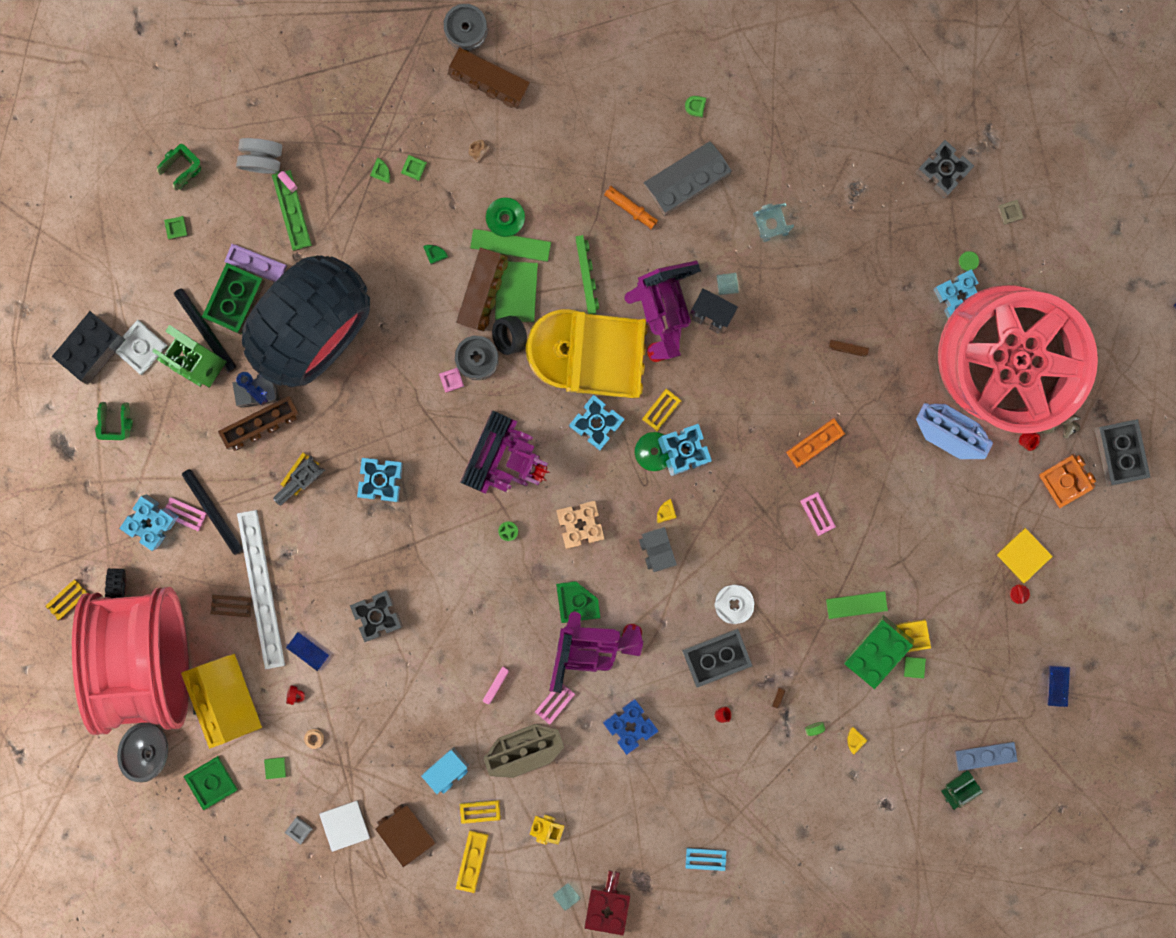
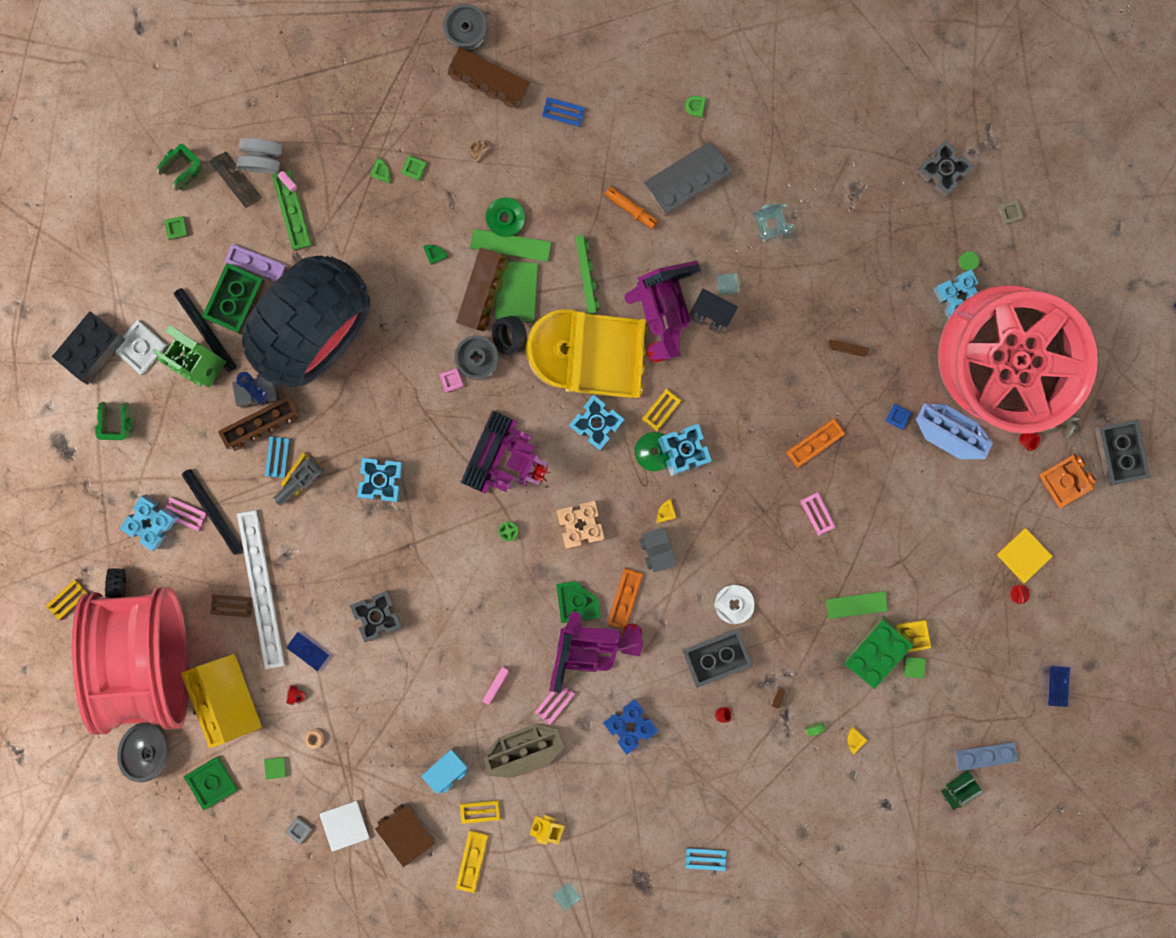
dark red brick [584,870,630,936] -> none
none -> clear smoke plate [210,152,262,208]
none -> medium azure tile [265,437,290,478]
none -> blue tile [542,97,585,128]
none -> orange tile [607,568,643,630]
none -> blue tile [885,403,912,430]

